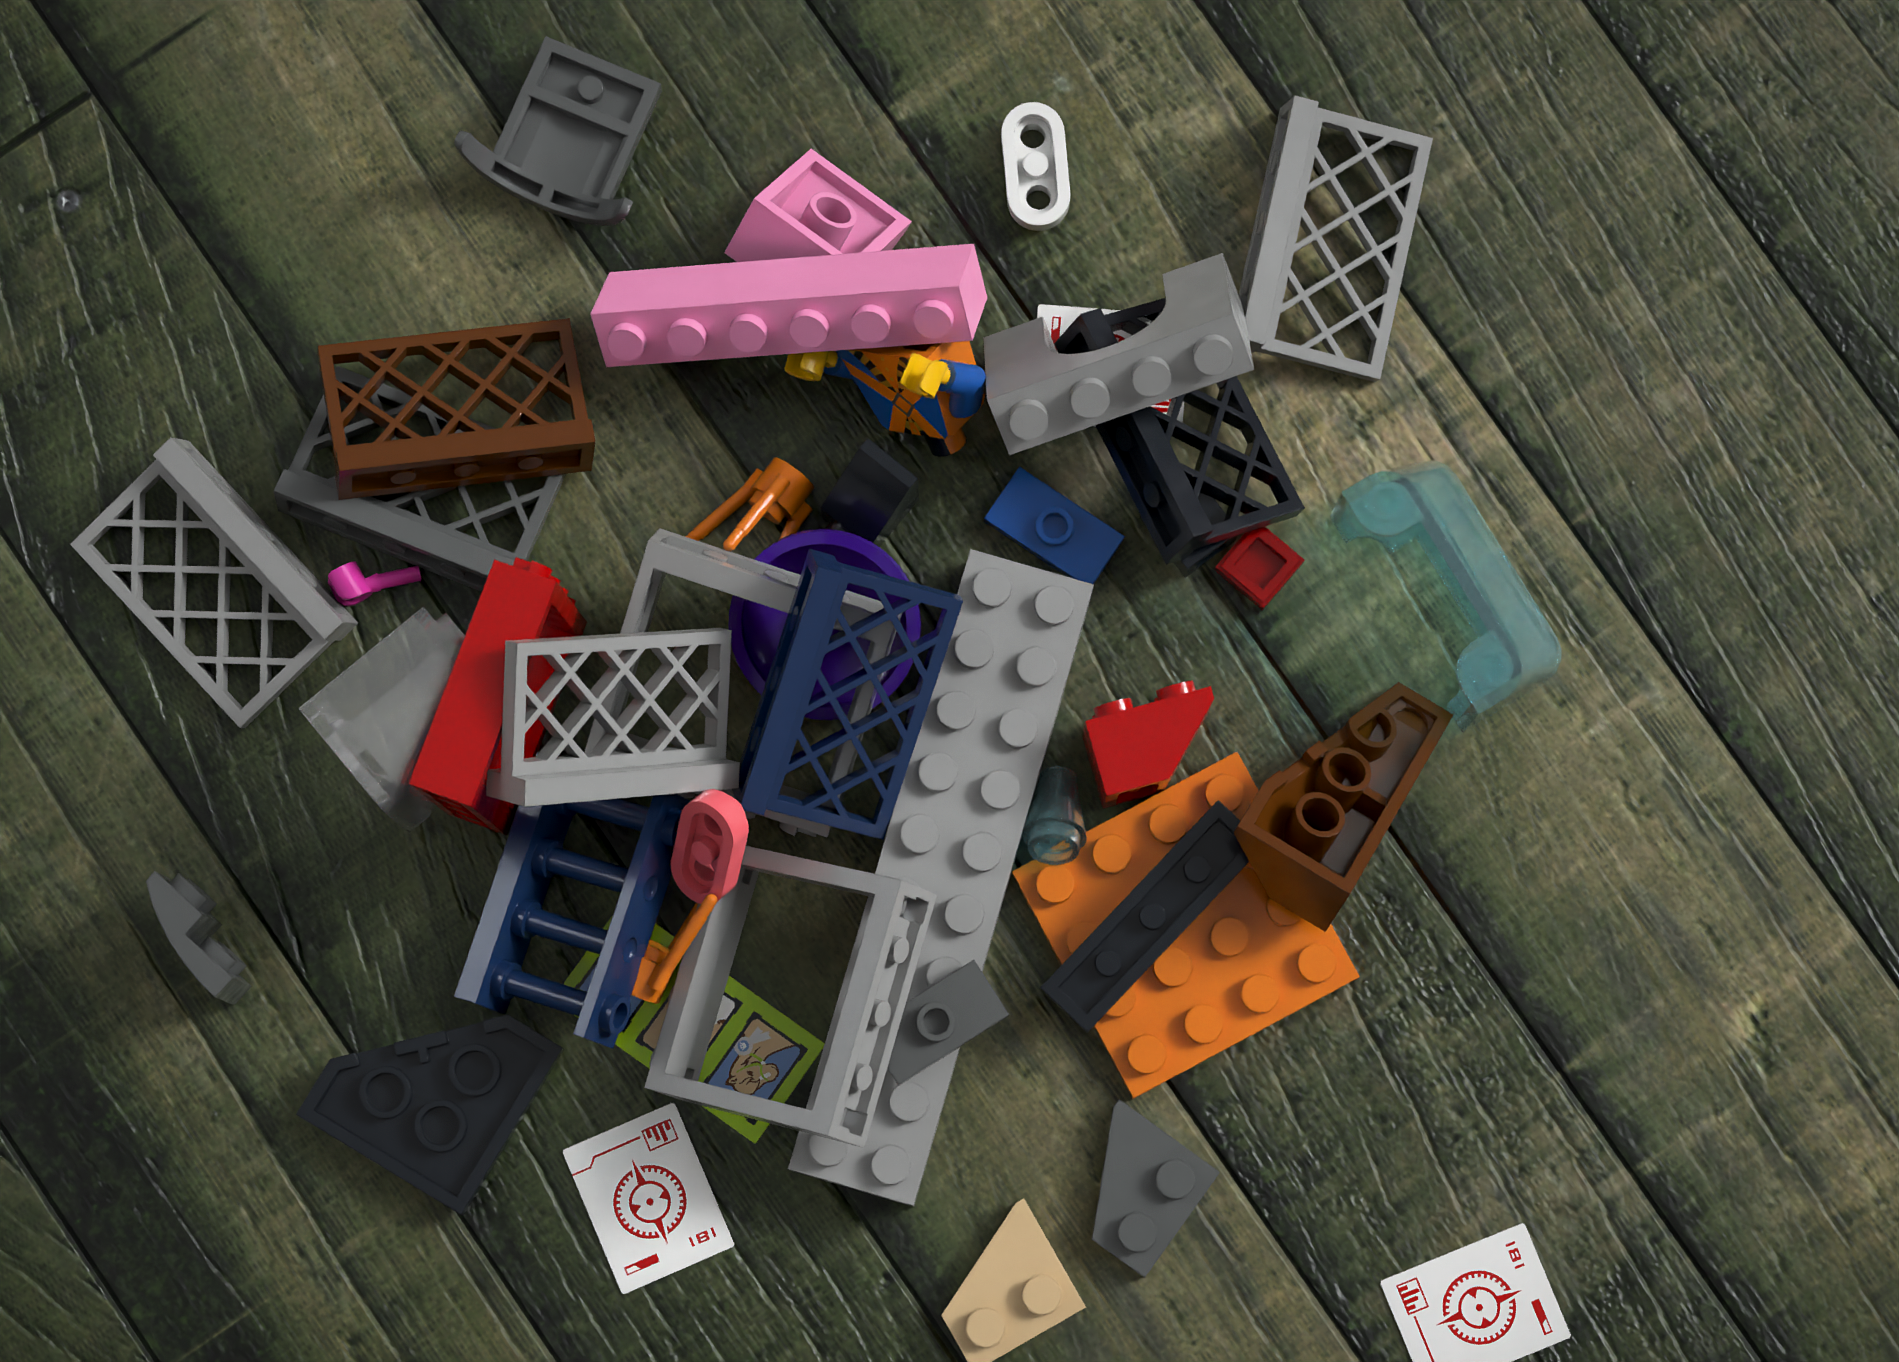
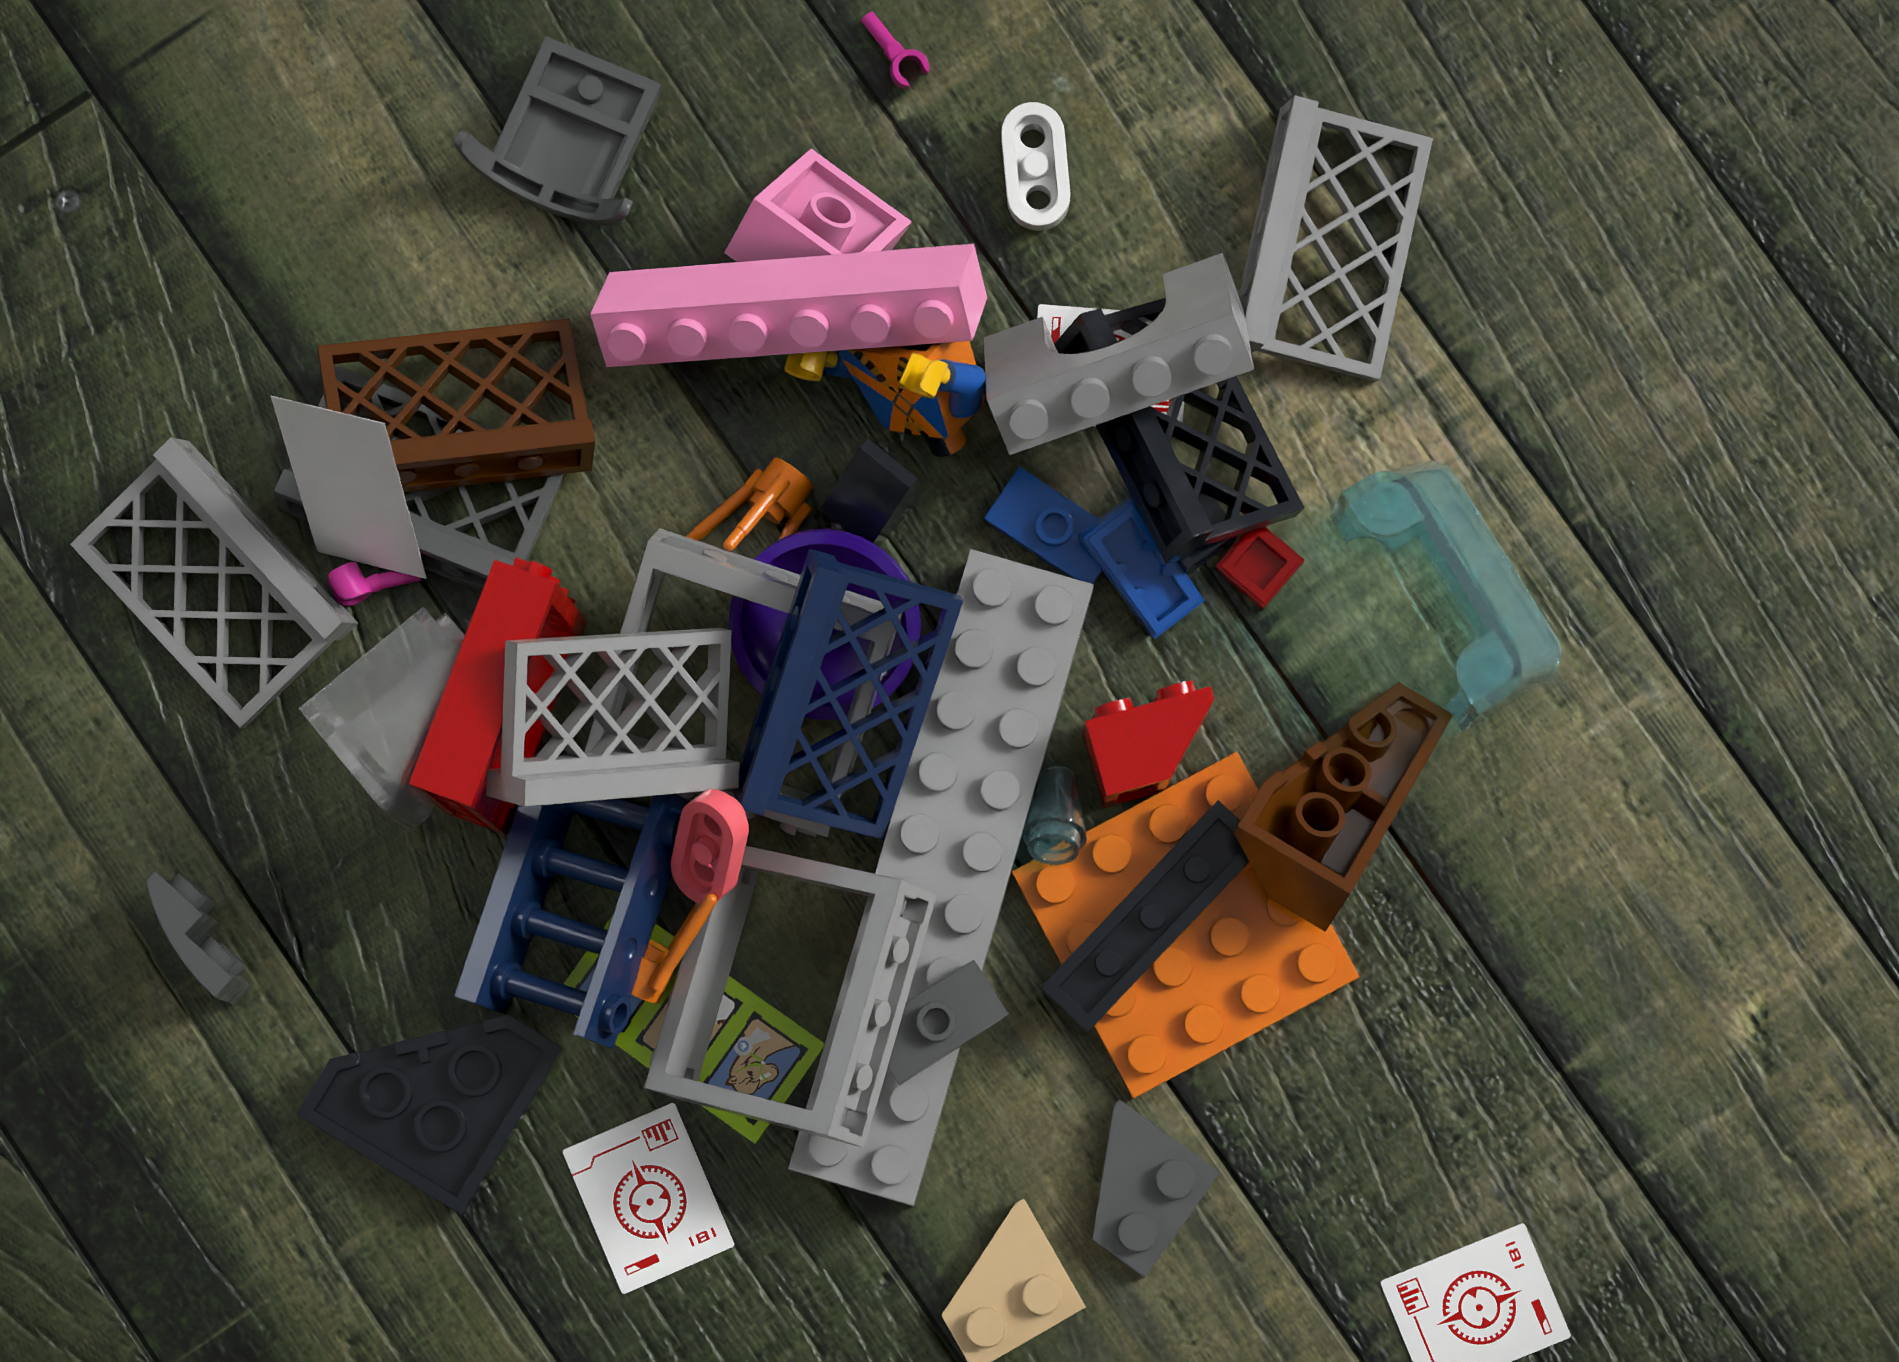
none -> white sticker [271,396,427,579]
none -> dark pink hand [861,11,929,89]
none -> blue plate [1078,498,1205,639]

